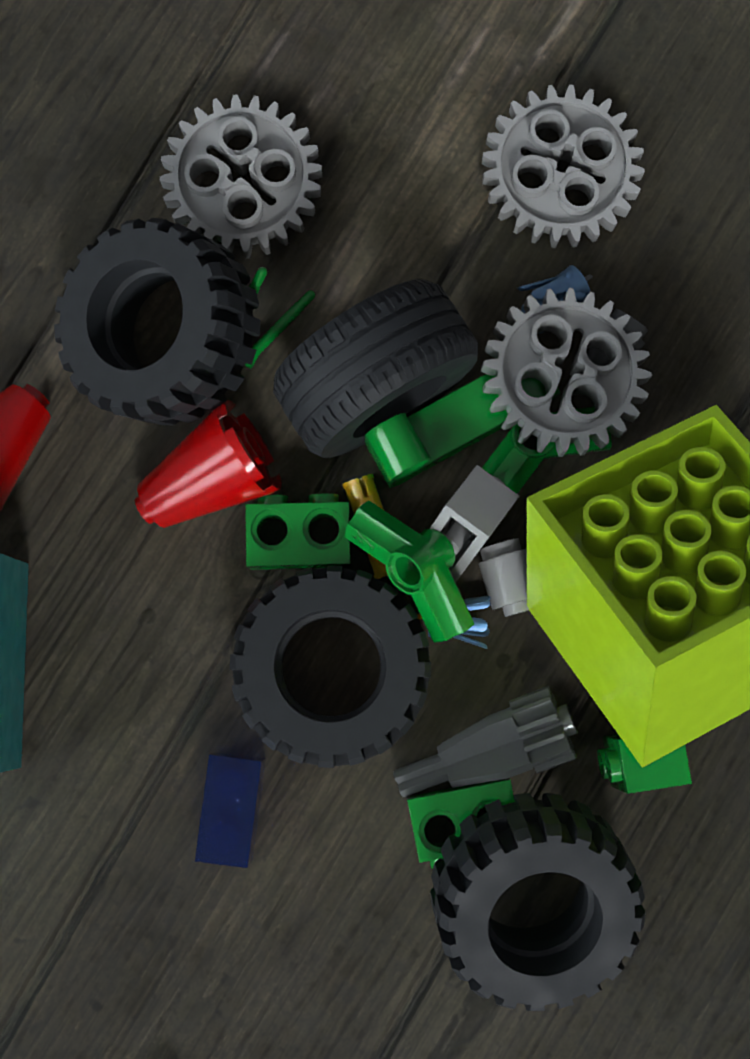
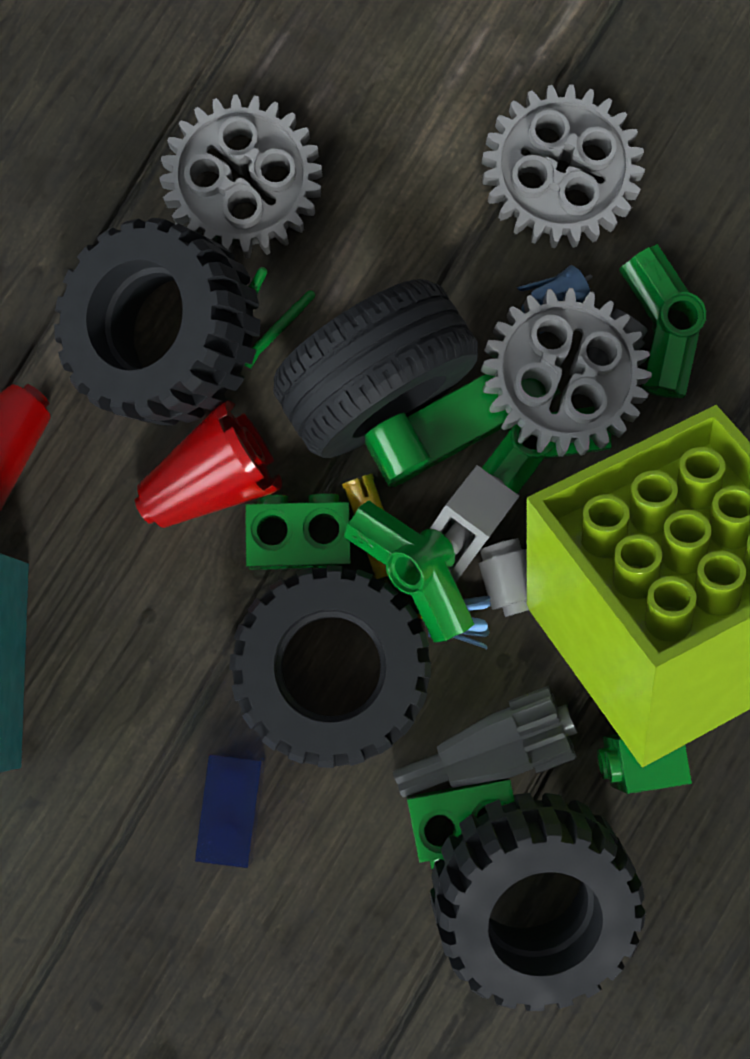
none -> green piece [619,244,706,398]

